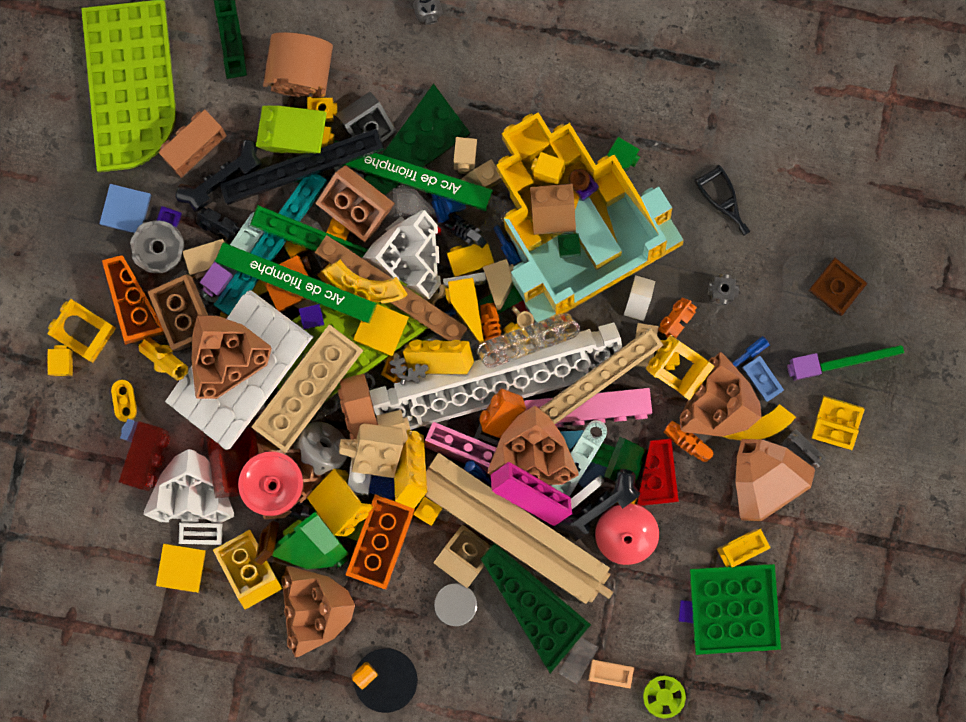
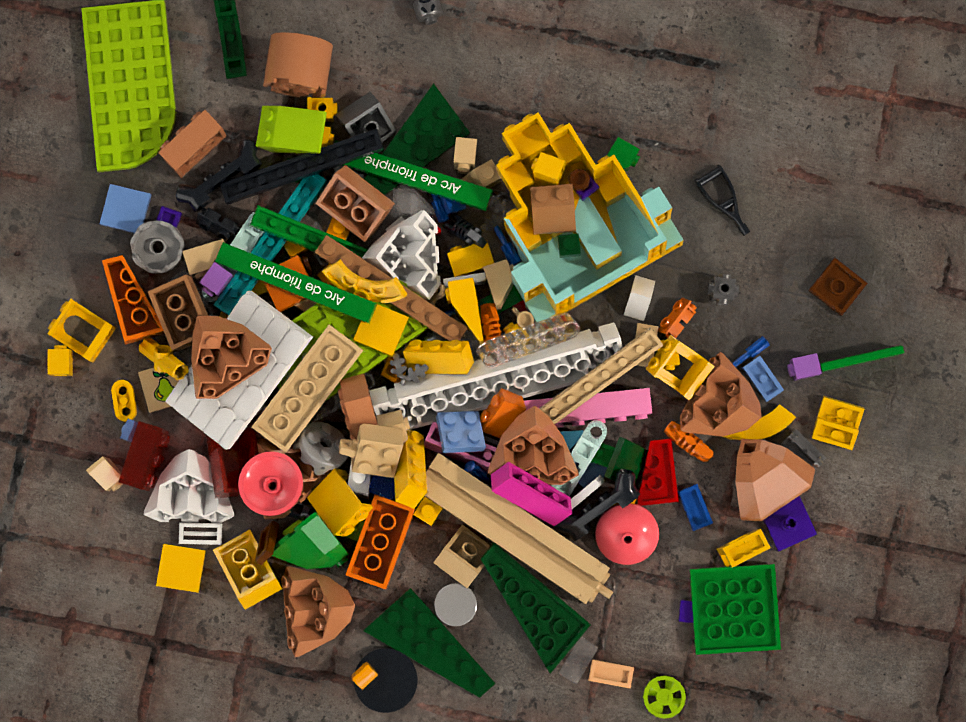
dark purple tile [299,304,324,330] -> none
none -> tan slope [86,456,125,492]
none -> tan tile [138,368,179,413]
none -> dark green wing [363,588,496,698]
none -> medium blue plate [436,411,486,453]
none -> blue tile [678,484,713,531]
none -> dark purple tile [763,496,817,552]

